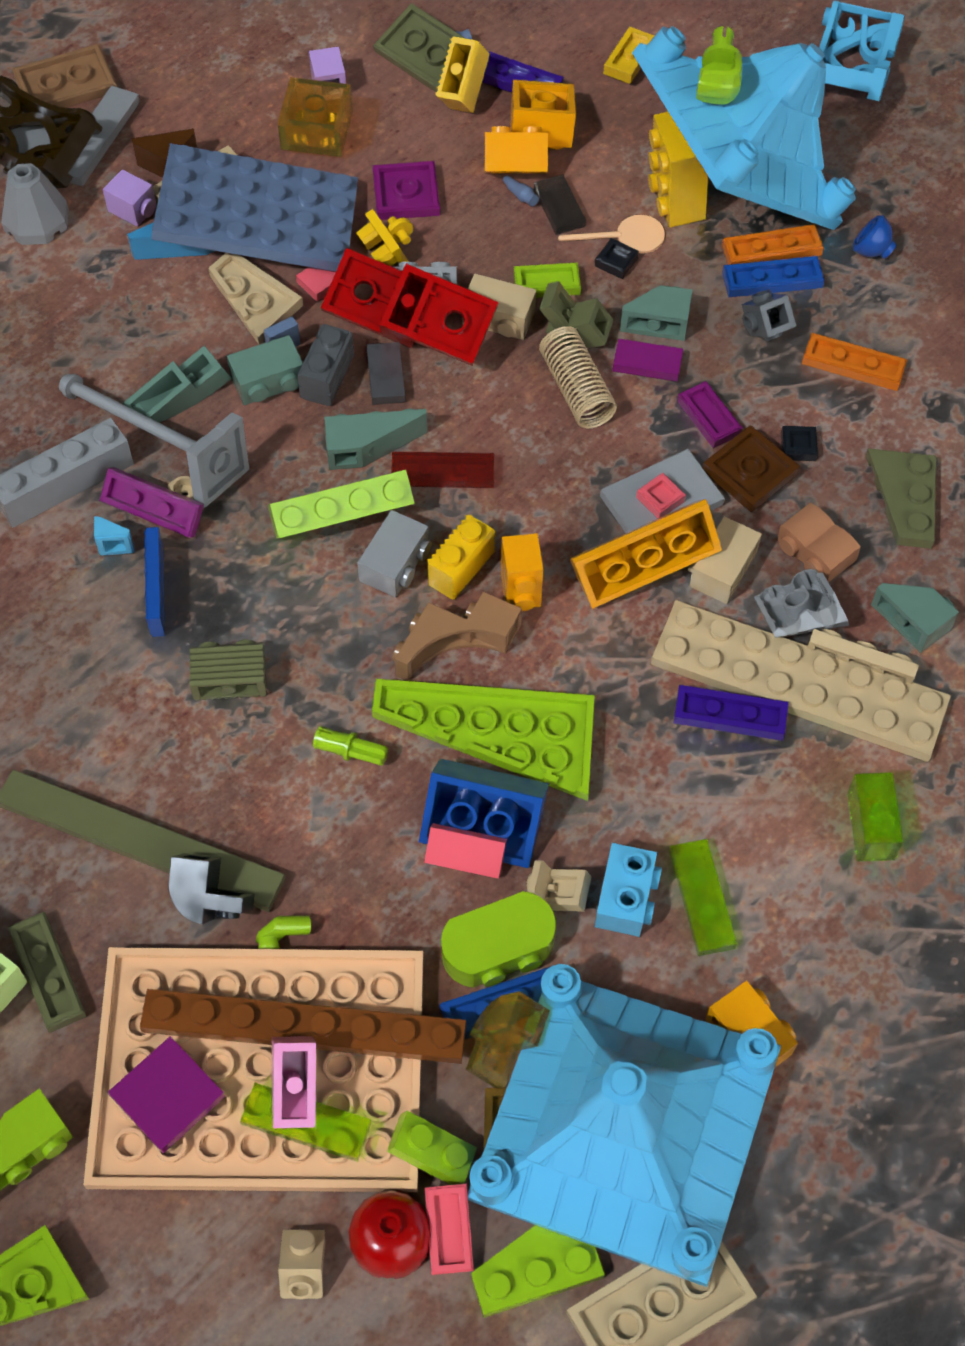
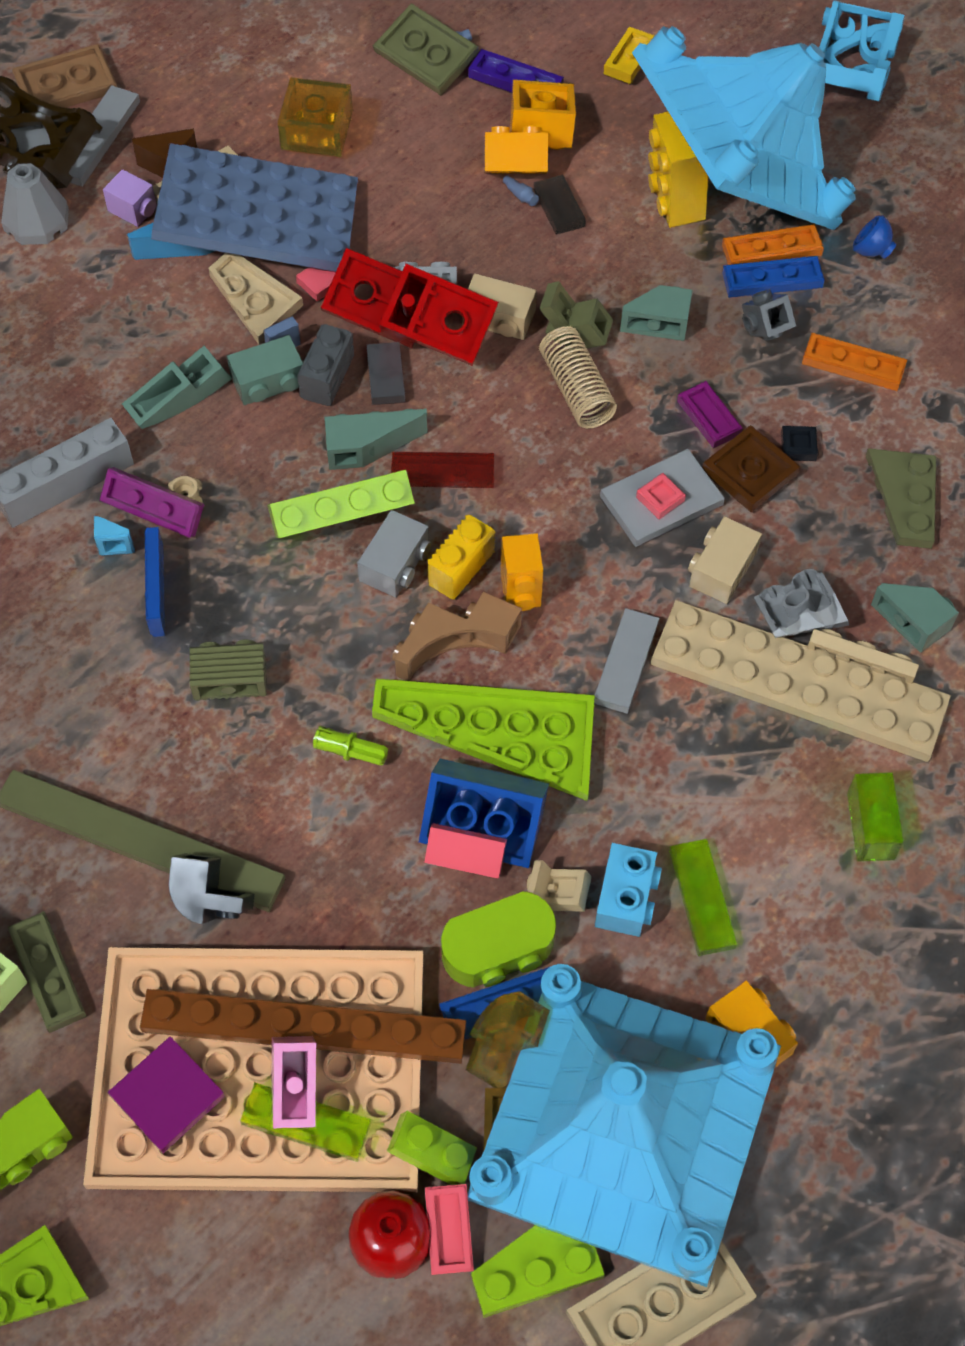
light grey tile [59,374,249,508] -> none
lime arm [256,915,311,949] -> none
tan bracket [278,1230,325,1300] -> none
lavender brick [309,47,347,100] -> none
yellow hips [356,209,413,266] -> none
magenta tile [372,161,440,220] -> none
yellow brick [435,37,490,113] -> none
lime tile [514,262,581,298] -> none
light nougat piece [558,215,665,254] -> none
light orange slope [569,499,722,609] -> none
black tile [595,238,639,279] -> none
magenta tile [612,338,683,382] -> none
dark purple plate [673,685,788,741] -> none
lime piece [696,26,742,105] -> none
nougat brick [778,503,860,583] -> none
none -> light grey tile [594,608,659,714]

